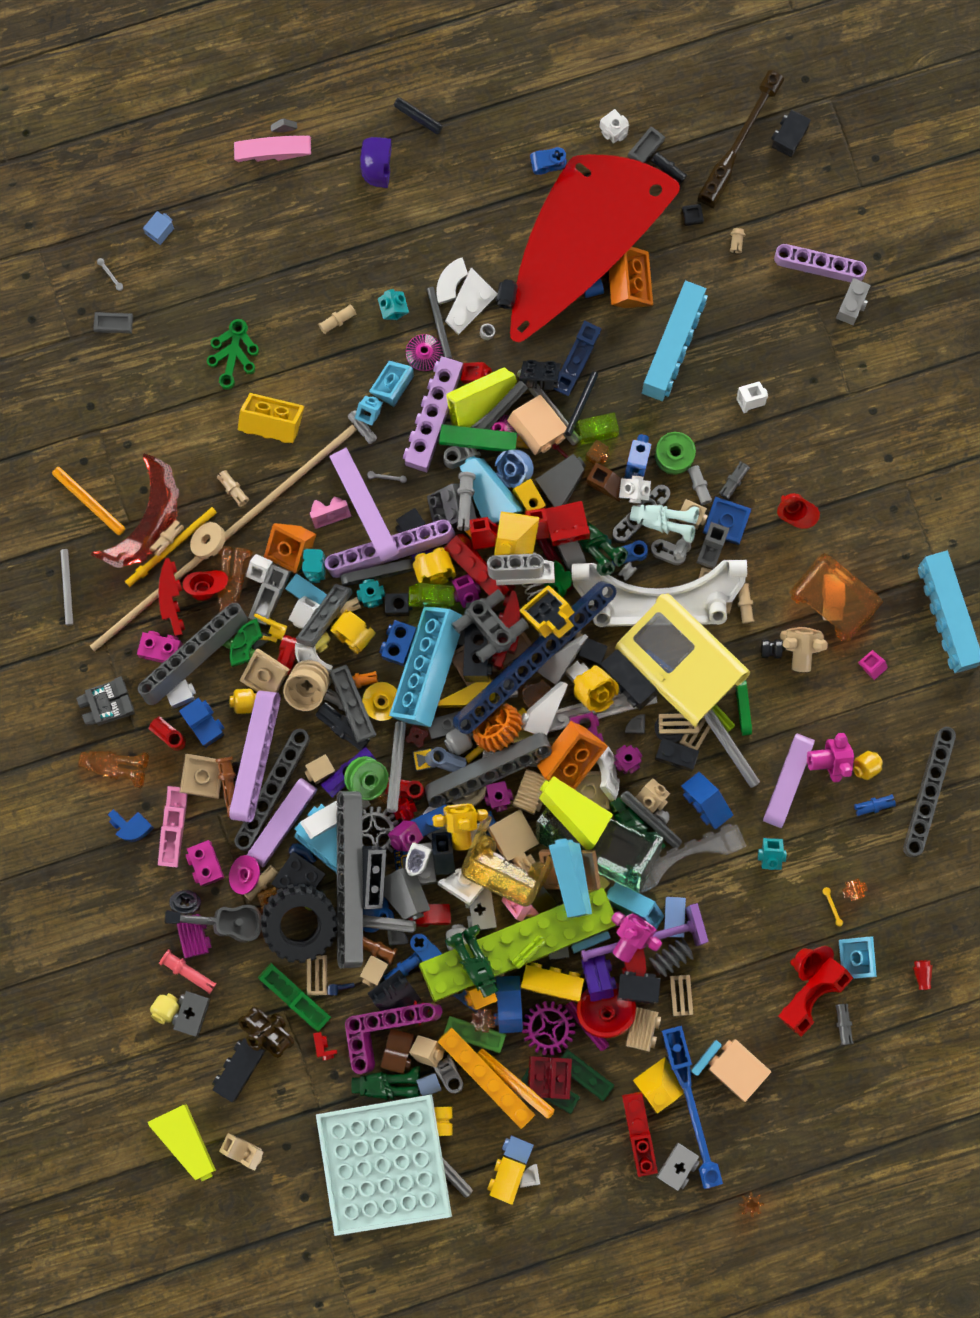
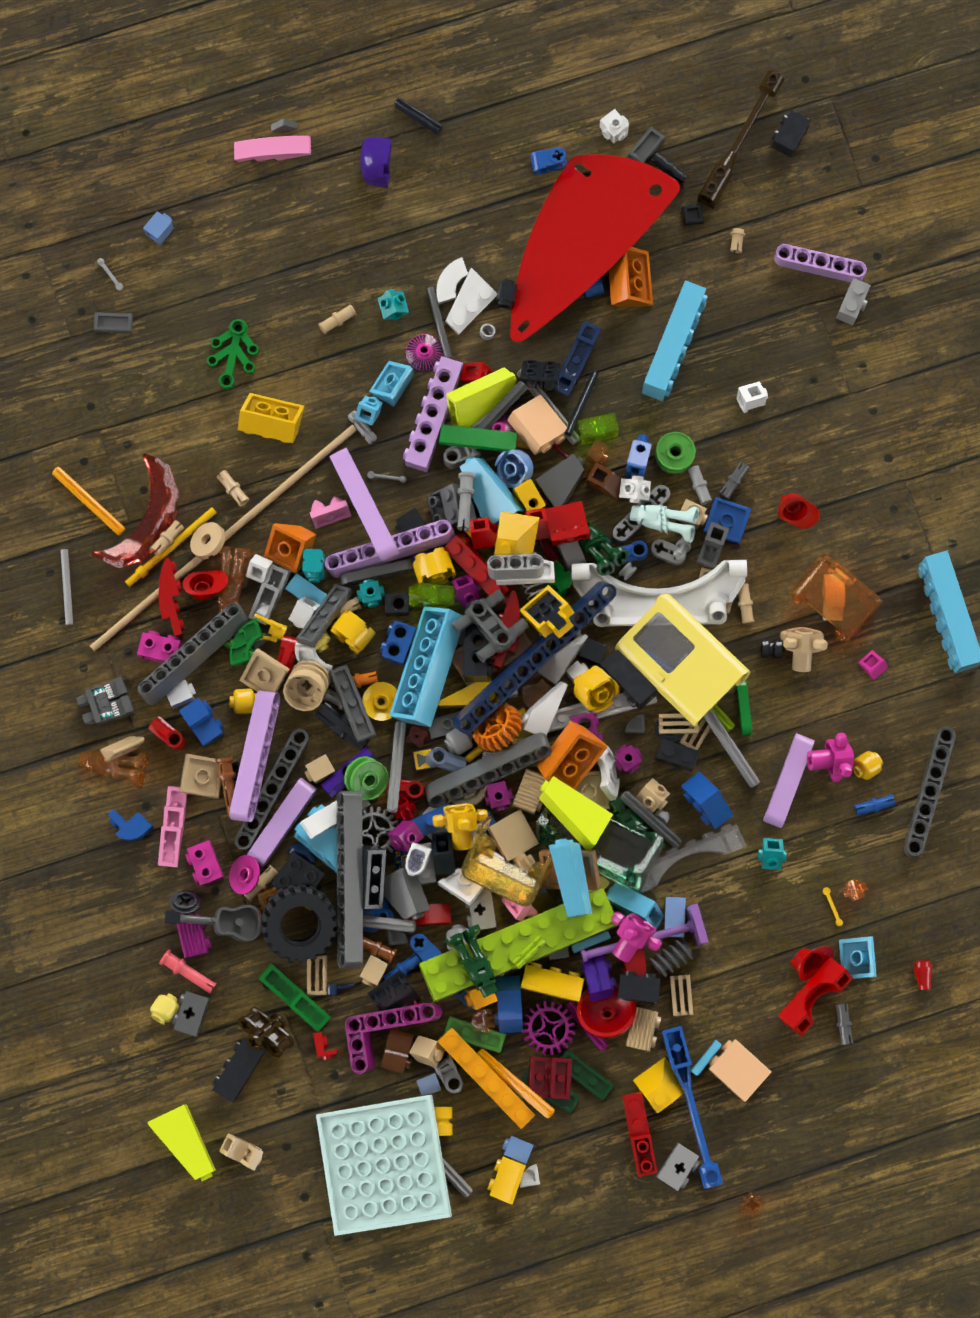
dark green piece [351,1066,421,1100] -> none
none -> tan slope [100,736,145,762]

